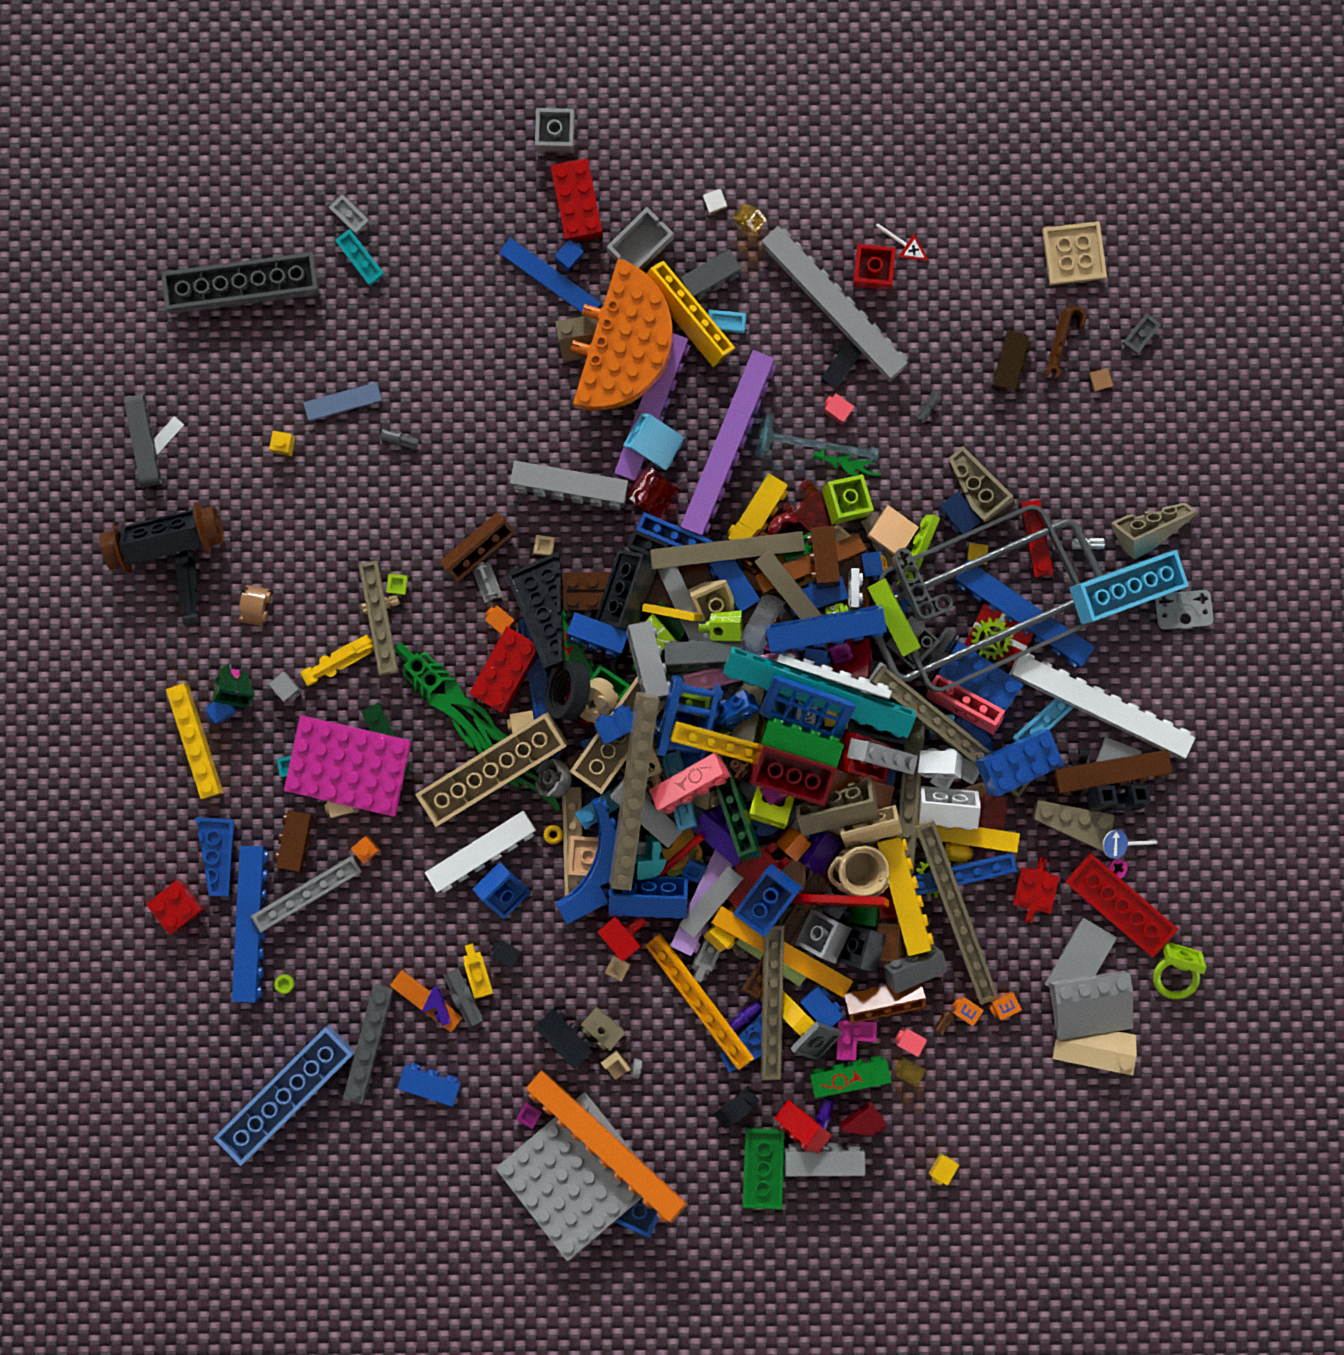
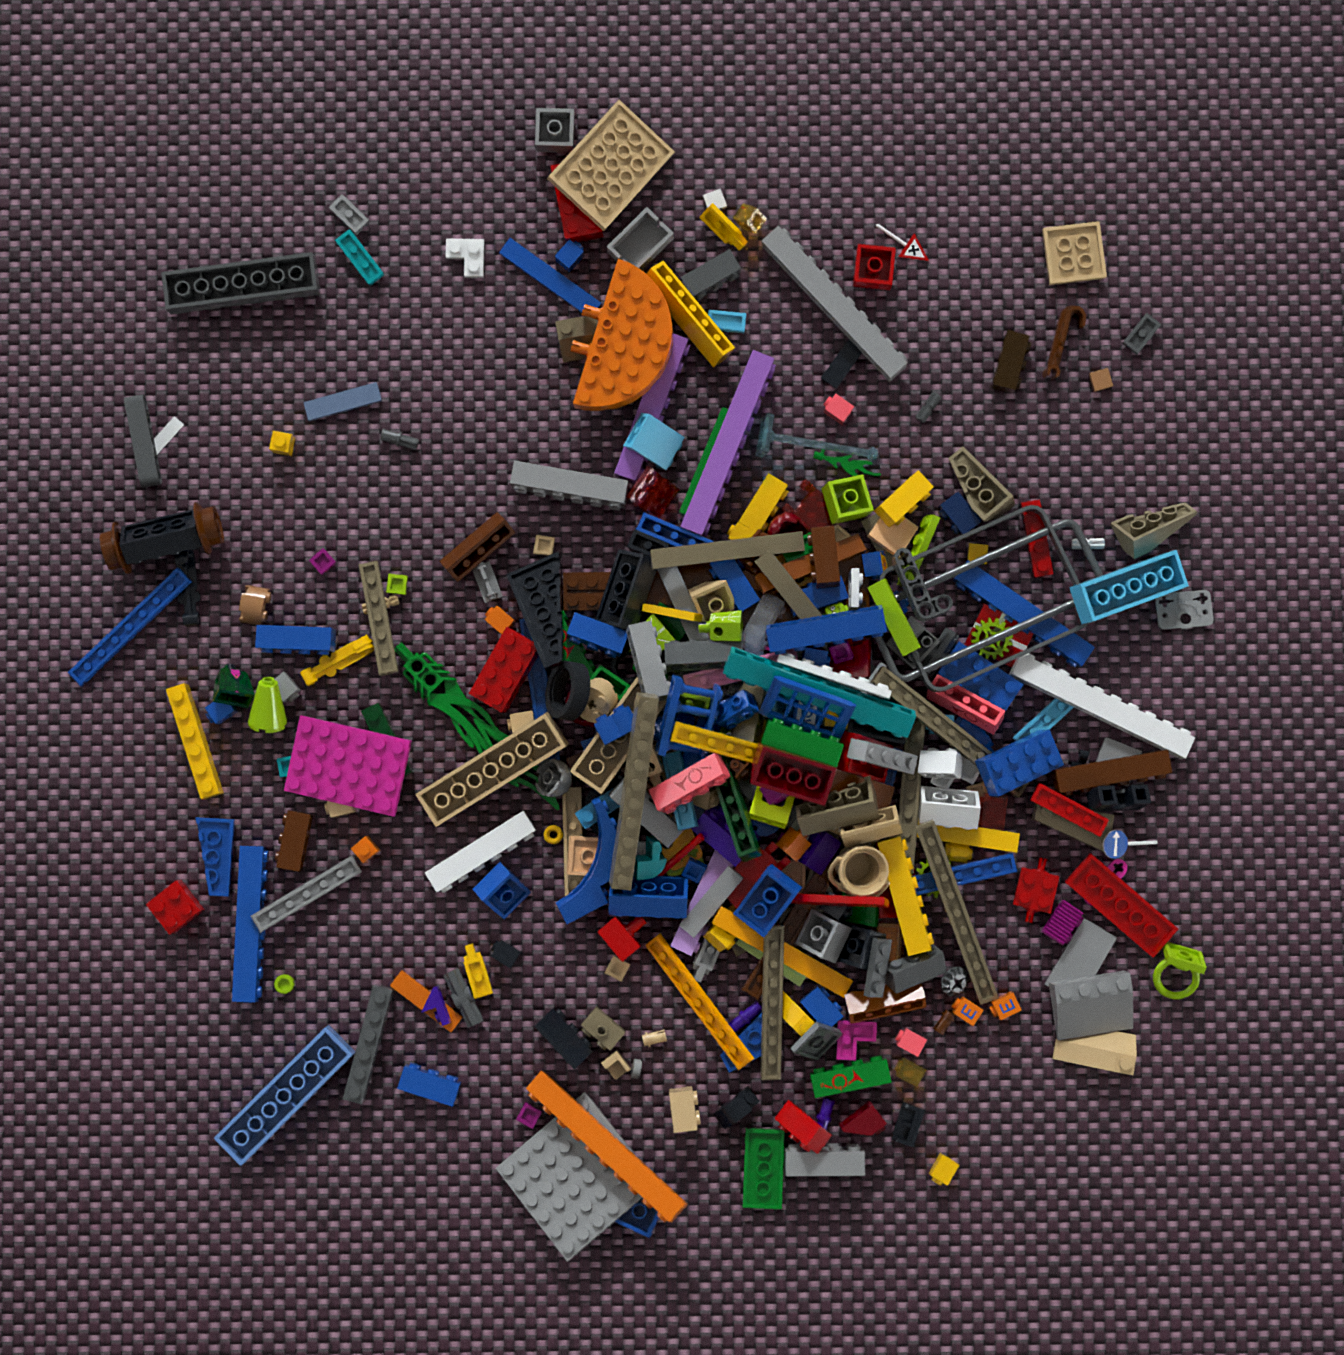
none -> blue tile [68,567,192,686]
none -> lime cone [248,677,287,733]
none -> blue brick [255,625,337,655]
none -> magenta plate [309,548,336,575]
none -> white plate [446,239,484,278]
none -> tan plate [547,100,675,231]
none -> tan pin [642,1029,667,1047]
none -> tan brick [669,1086,701,1133]
none -> green tile [679,407,728,517]
none -> yellow hinge [700,203,748,251]
none -> dark grey plate [864,937,892,997]
none -> yellow brick [874,470,933,527]
none -> black hinge [891,1101,925,1147]
none -> dark grey gear [941,967,970,997]
none -> red plate [1030,783,1109,837]
none -> magenta brick [1041,900,1084,945]

